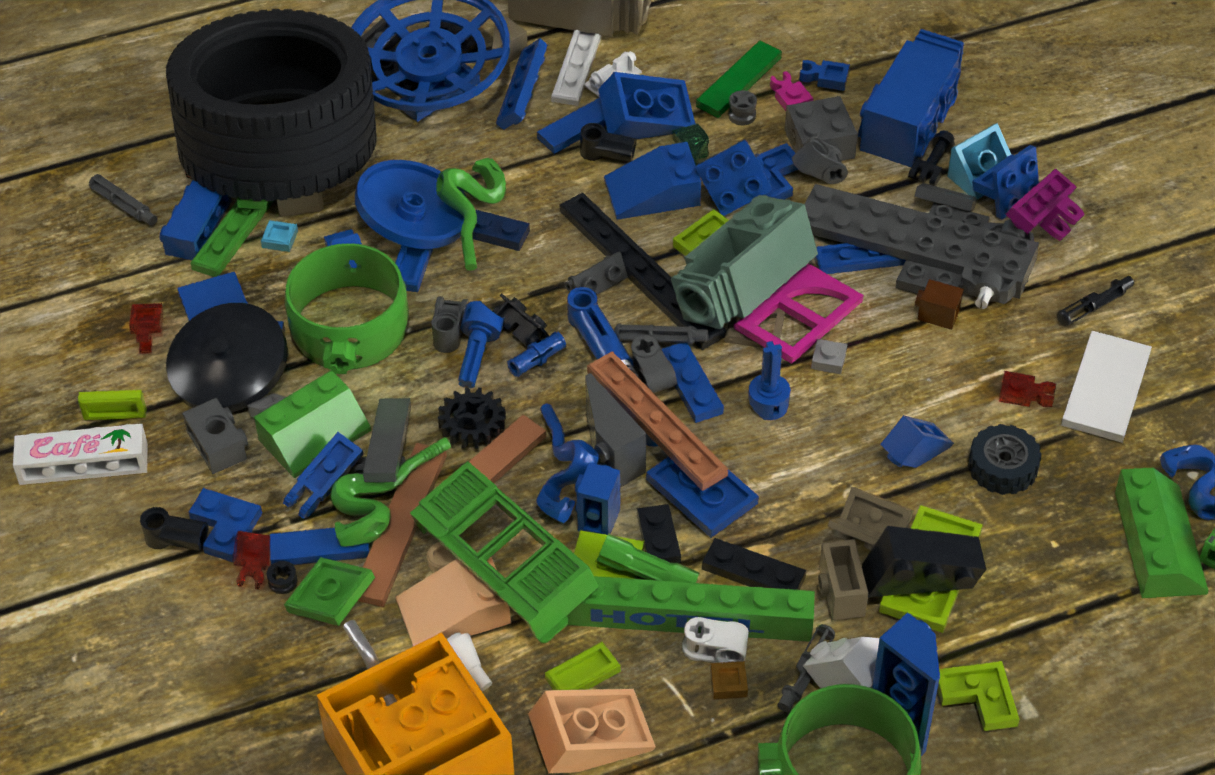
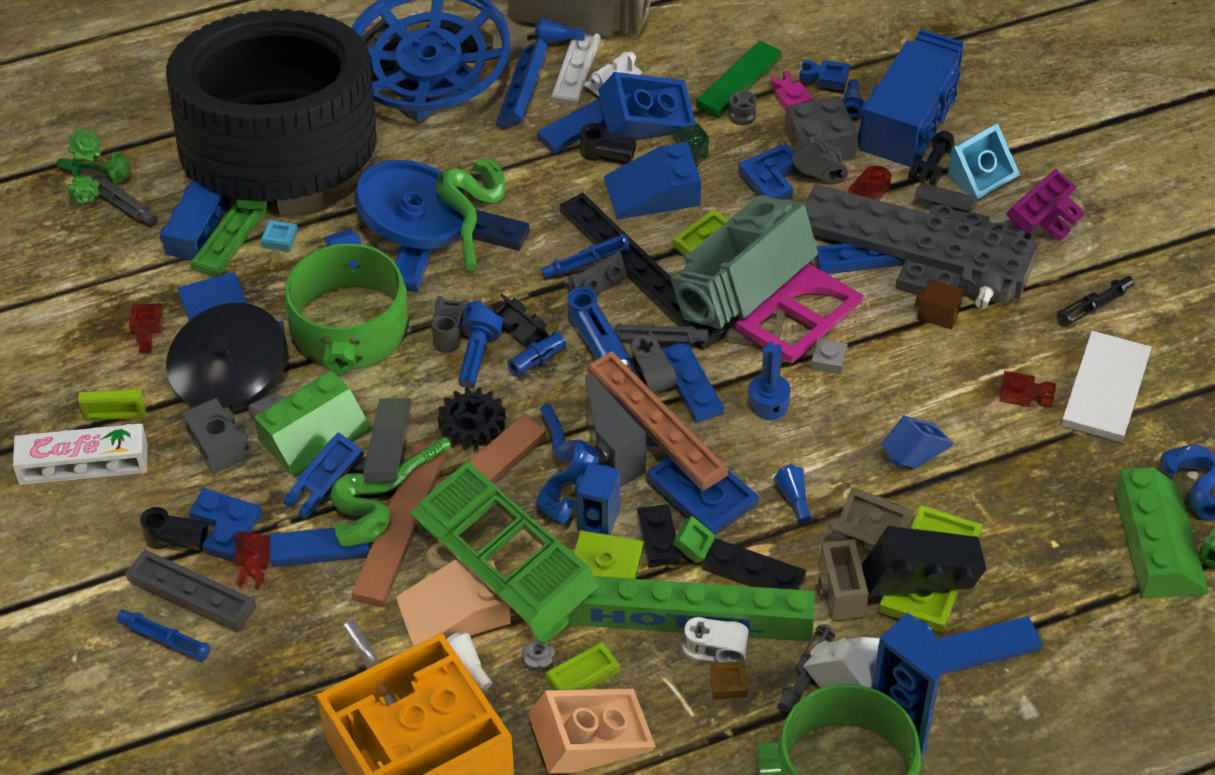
black bush [266,561,298,594] -> none
bright green plate [284,557,375,626] -> none
bright green axle [597,533,700,583] -> none
blue bracket [695,140,772,216] -> none
lime plate [938,661,1020,731] -> none
black wheel [968,424,1041,495] -> none
blue bracket [972,145,1039,220] -> none
none -> bright green plant [57,129,130,205]
none -> blue piece [117,609,210,662]
none -> dark grey plate [126,549,256,631]
none -> light grey plate [521,639,555,671]
none -> blue cone [535,18,586,44]
none -> blue piece [541,234,629,279]
none -> bright green plate [672,516,716,564]
none -> blue cone [773,464,812,523]
none -> blue cone [842,79,864,120]
none -> clear red plate [848,166,892,200]
none -> blue tile [936,616,1042,675]

